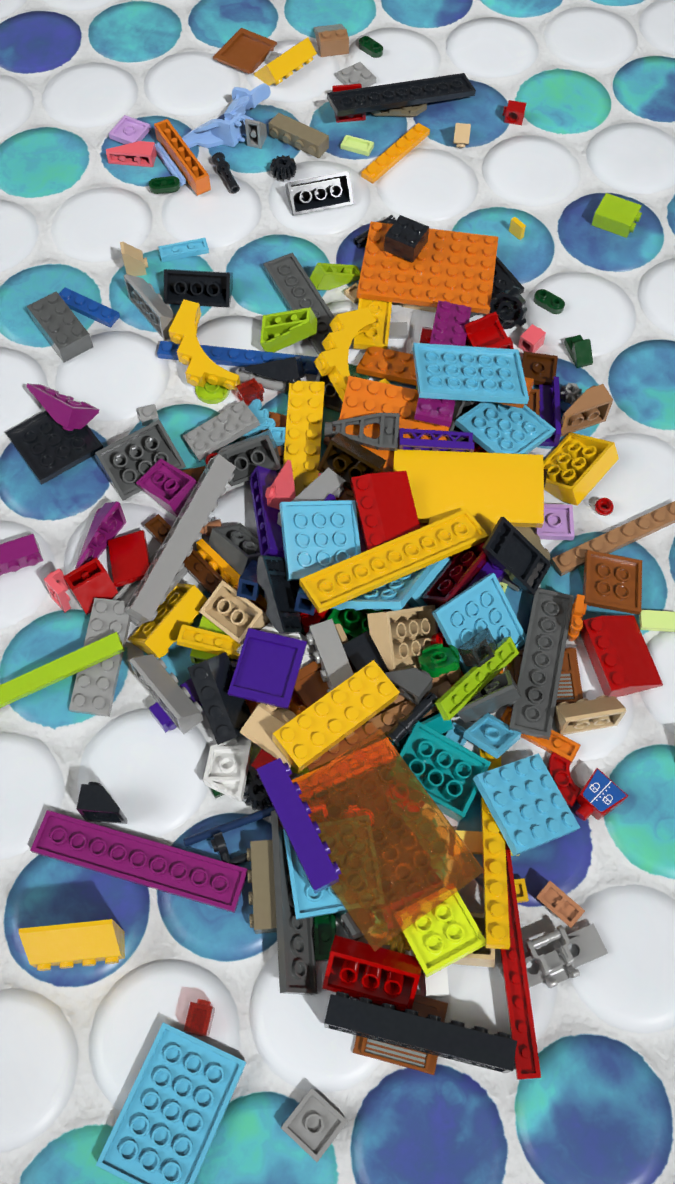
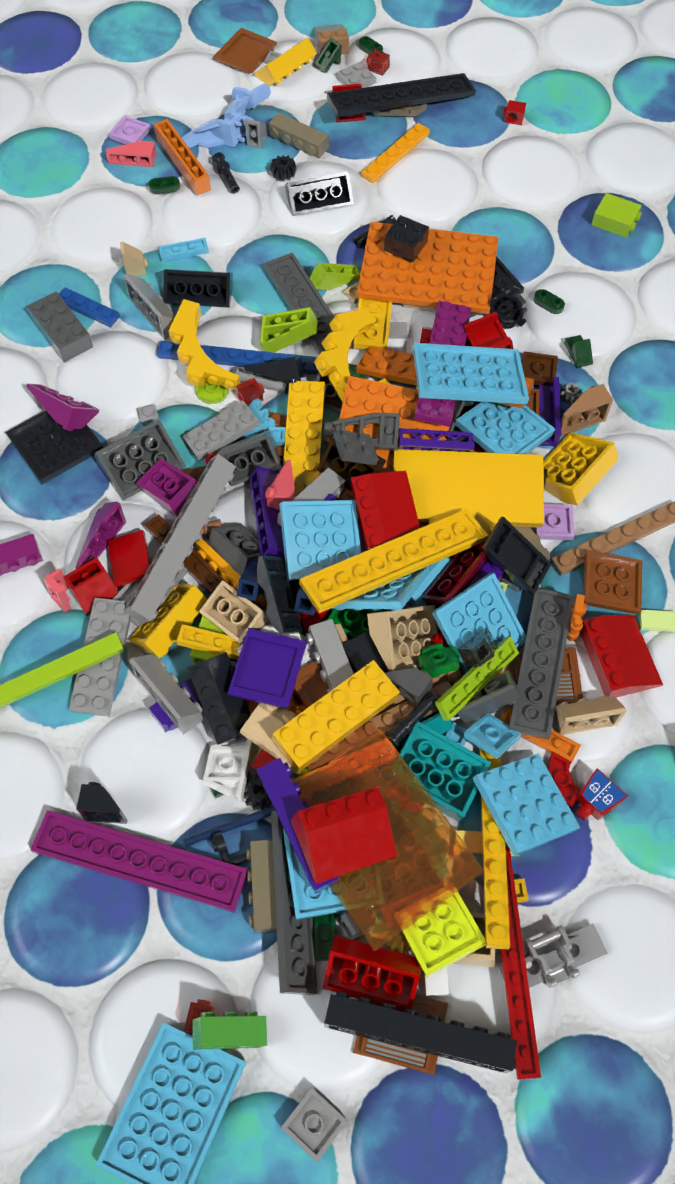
yellow slope [19,919,125,971] -> none
light blue axle [155,142,187,186] -> none
yellowish green tile [341,135,374,156] -> none
tan slope [453,123,471,148] -> none
yellow tile [509,217,526,240] -> none
coral brick [518,324,546,353] -> none
nougat hinge [536,881,585,928] -> none
red plate [595,498,614,516] -> none
none -> bright green brick [193,1012,267,1050]
none -> red slope [291,786,397,884]
none -> dark green slope [314,38,342,73]
none -> dark grey plate [333,430,379,465]
none -> clear red brick [366,49,390,76]

